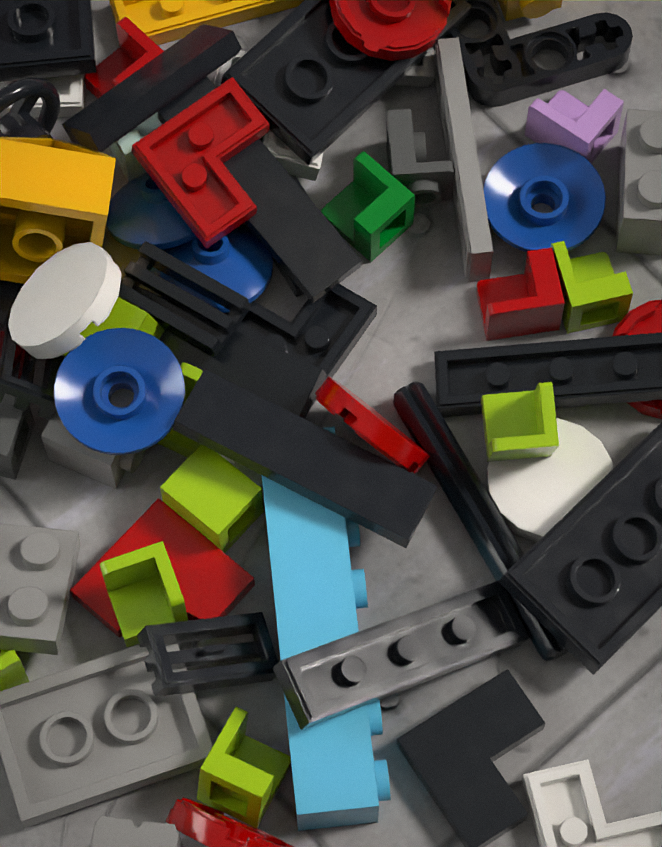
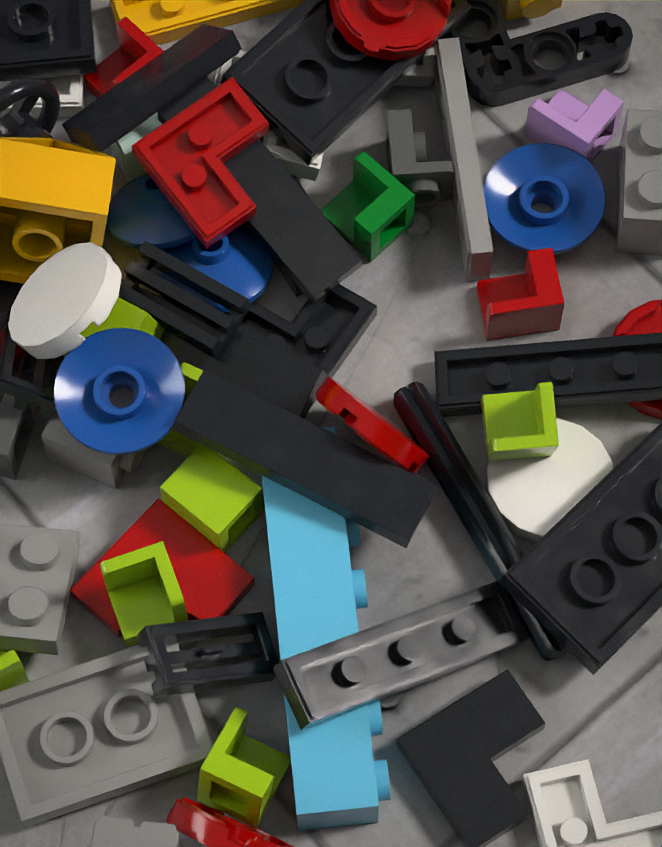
lime panel [550,241,633,334] -> none

